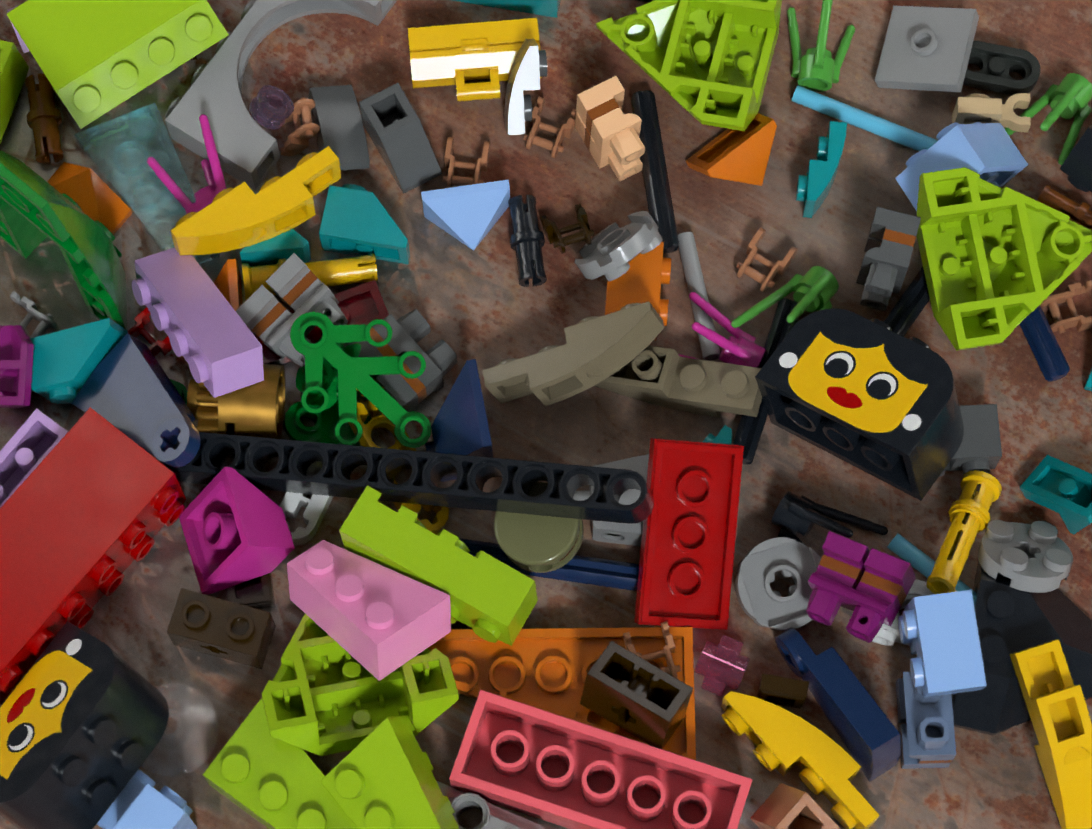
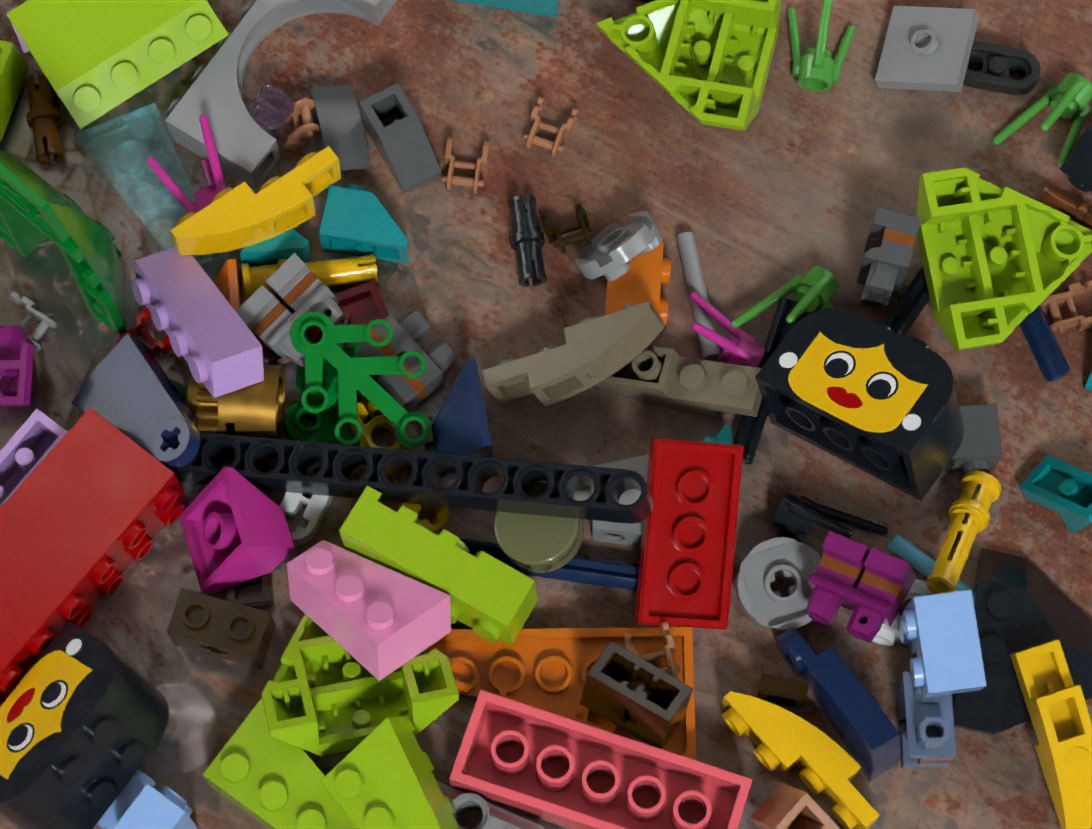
teal slope [30,318,128,404] -> none
orange slope [47,162,133,235] -> none
yellow piece [408,18,542,102] -> none
light blue slope [421,179,510,251] -> none
slope [504,39,548,135] -> none
light nougat hips [575,76,645,181] -> none
black axle [631,90,679,254] -> none
orange slope [686,113,777,186] -> none
clear pink gear [694,635,750,696] -> none
nougat piece [736,227,798,292] -> none
medium azure bar [791,85,938,151] -> none
teal slope [796,121,848,218] -> none
light blue brick [895,121,1028,211] -> none
tan plate [952,93,1031,132] -> none
light grey plate [978,520,1073,593] -> none

